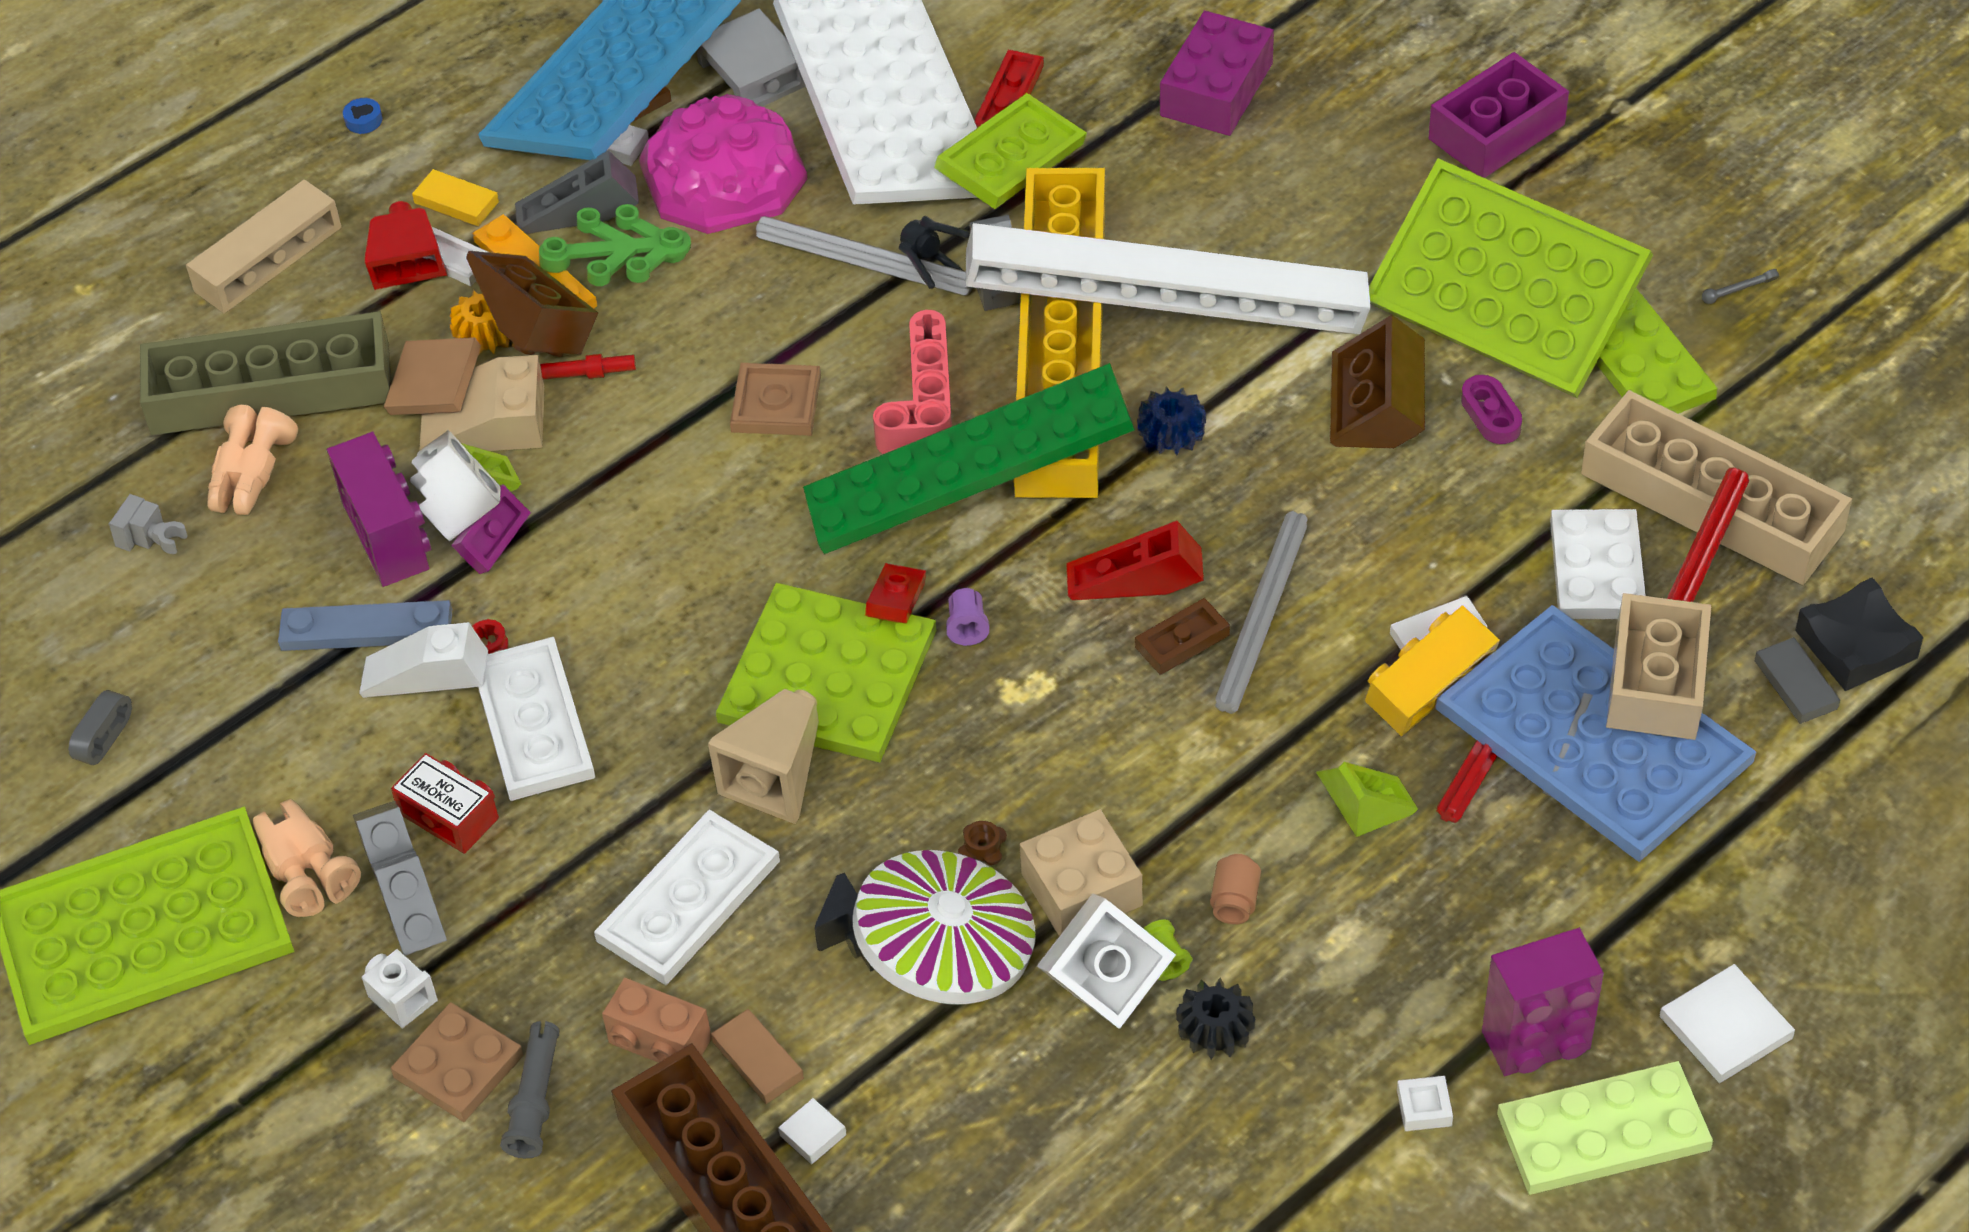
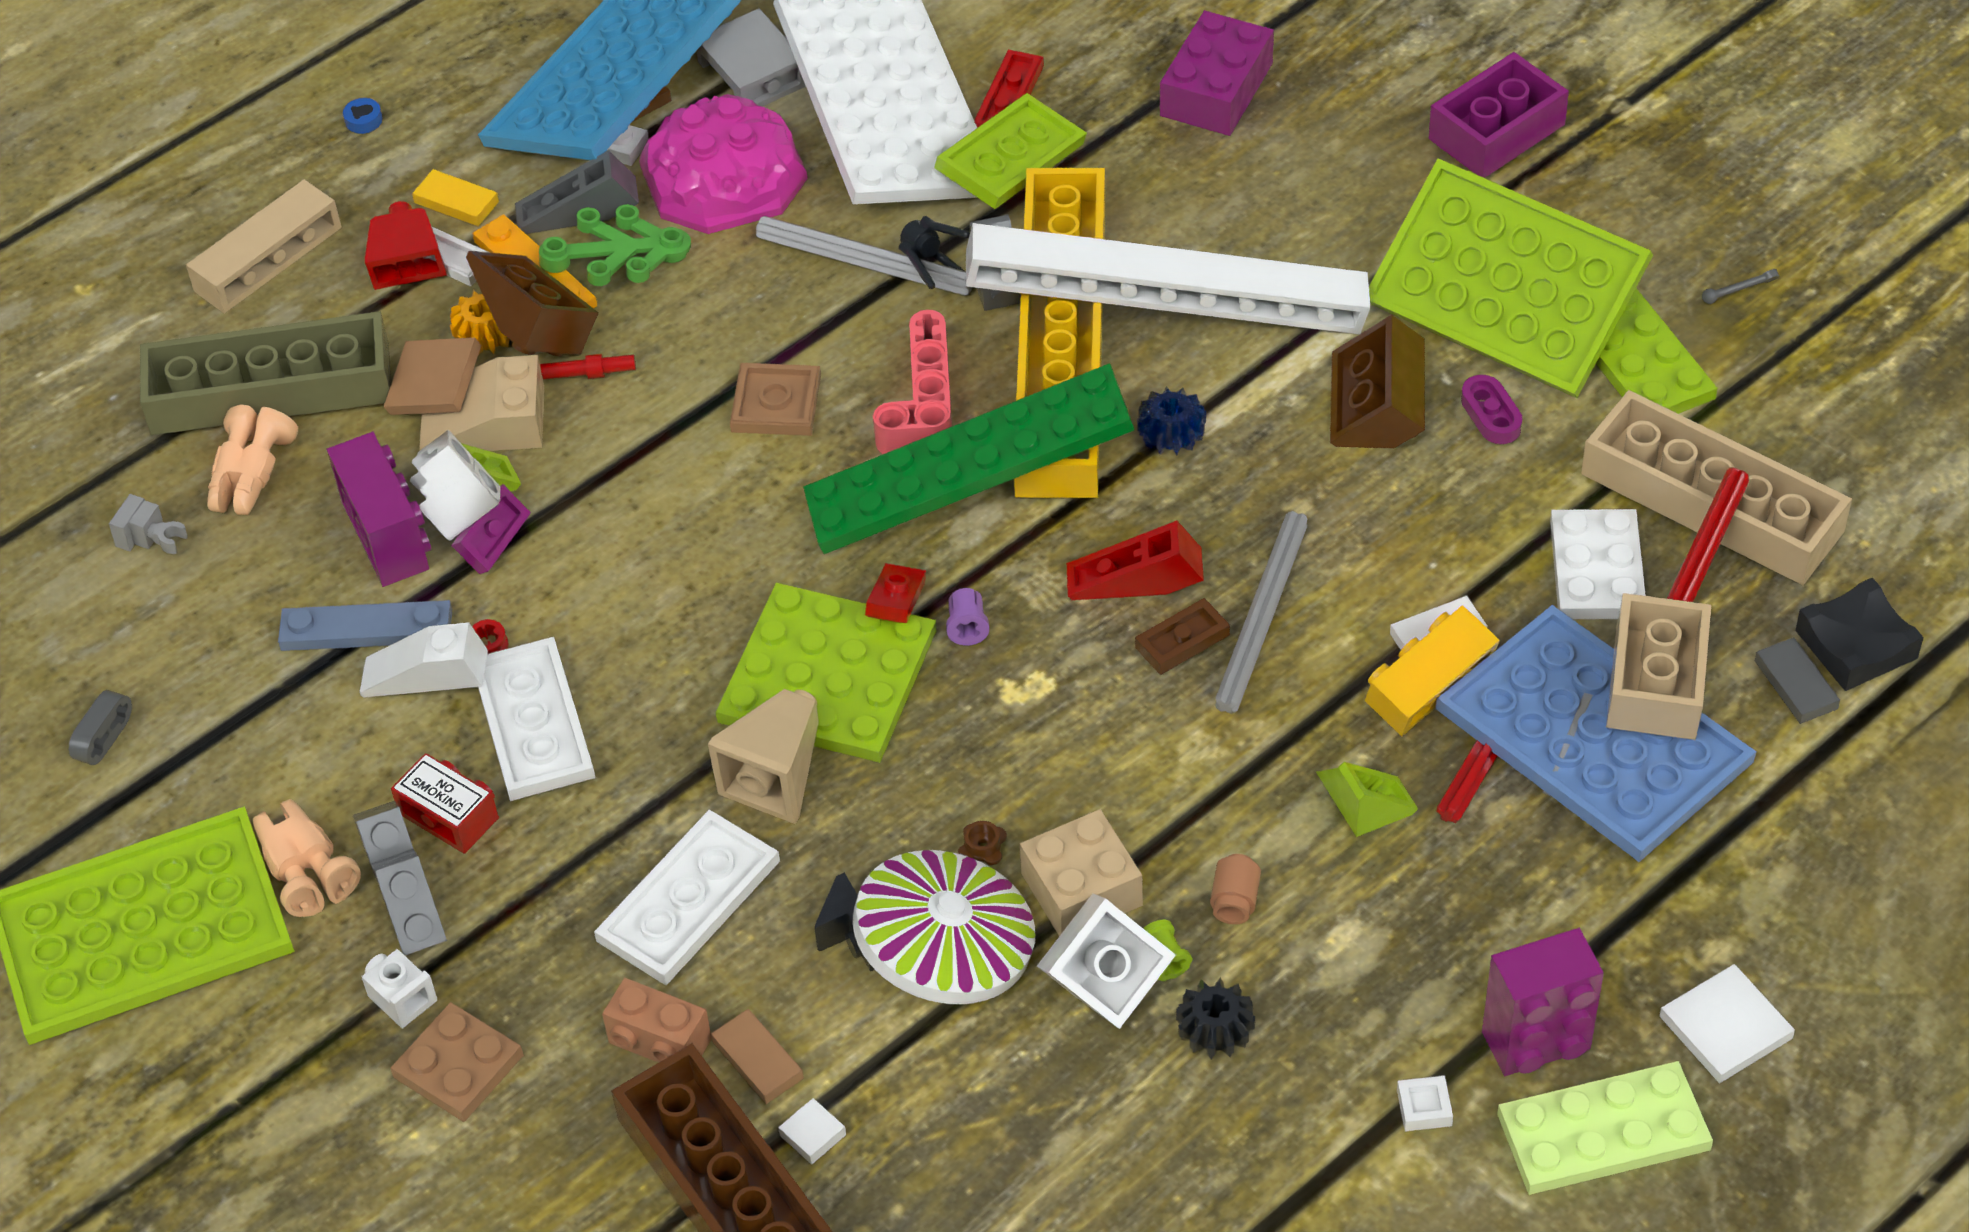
dark grey pin [500,1021,560,1159] -> none

